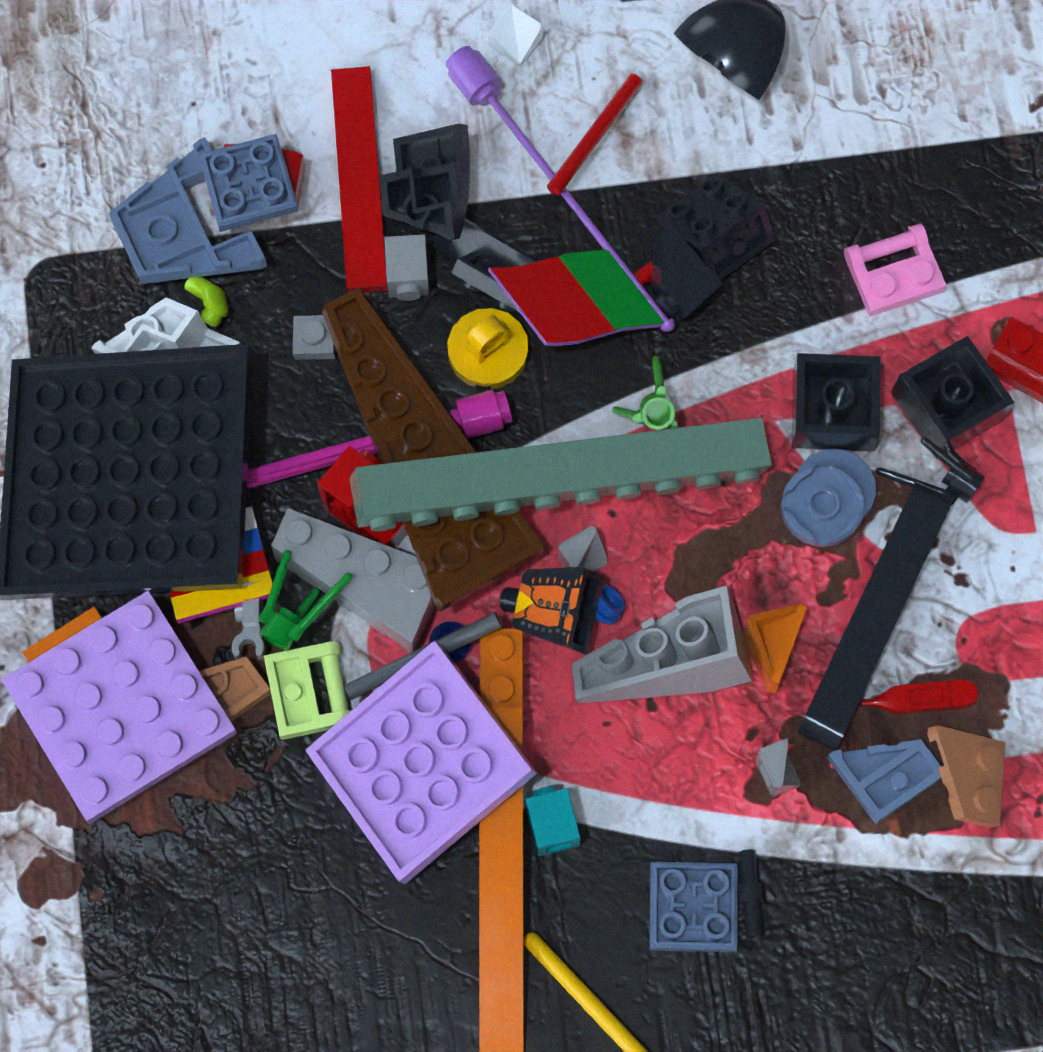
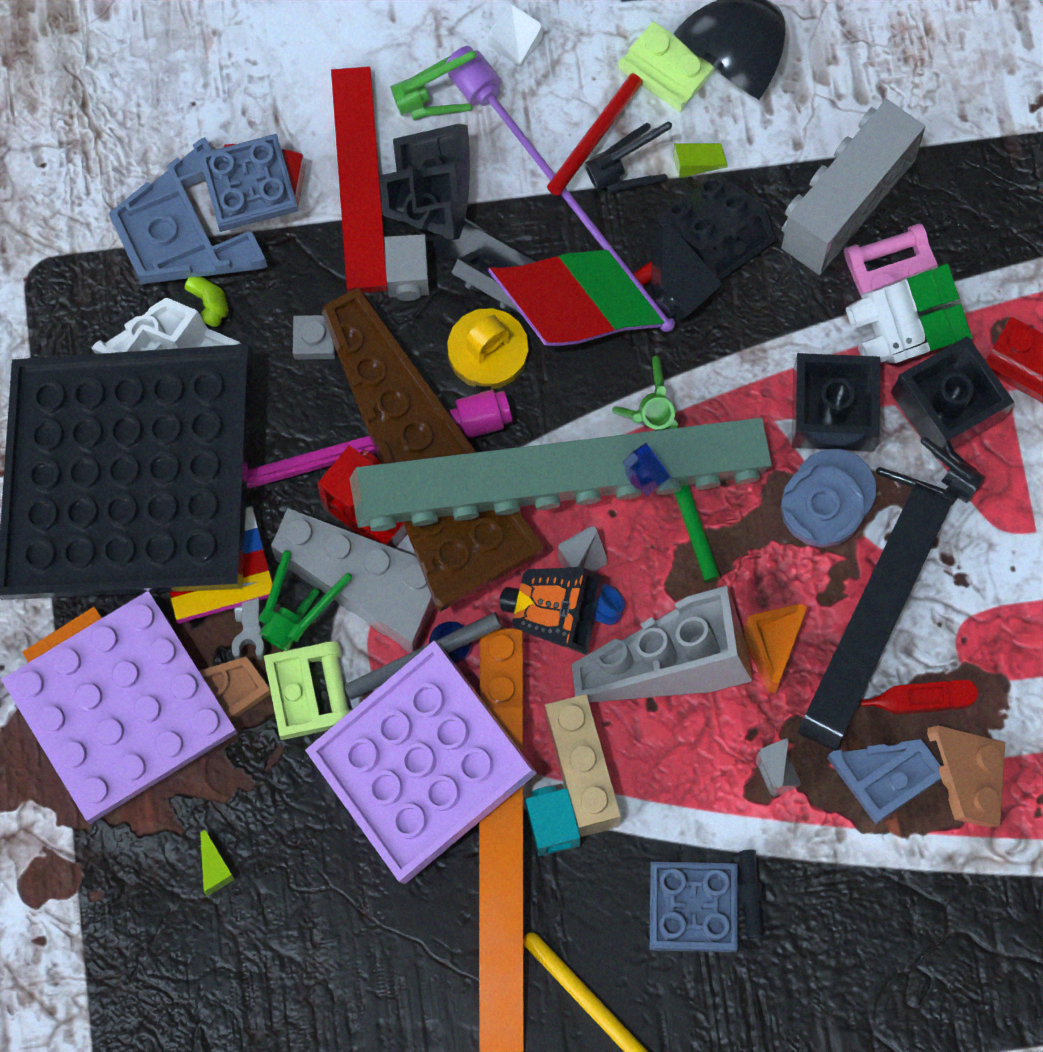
none -> lime piece [200,830,235,896]
none -> bright green plant [390,51,477,120]
none -> tan brick [545,694,621,837]
none -> black plant [584,122,672,195]
none -> yellowish green plate [618,21,716,113]
none -> clear blue plate [622,443,671,497]
none -> green bar [654,427,721,583]
none -> lime piece [673,143,728,178]
none -> light grey brick [781,98,926,276]
none -> hips [846,263,973,363]

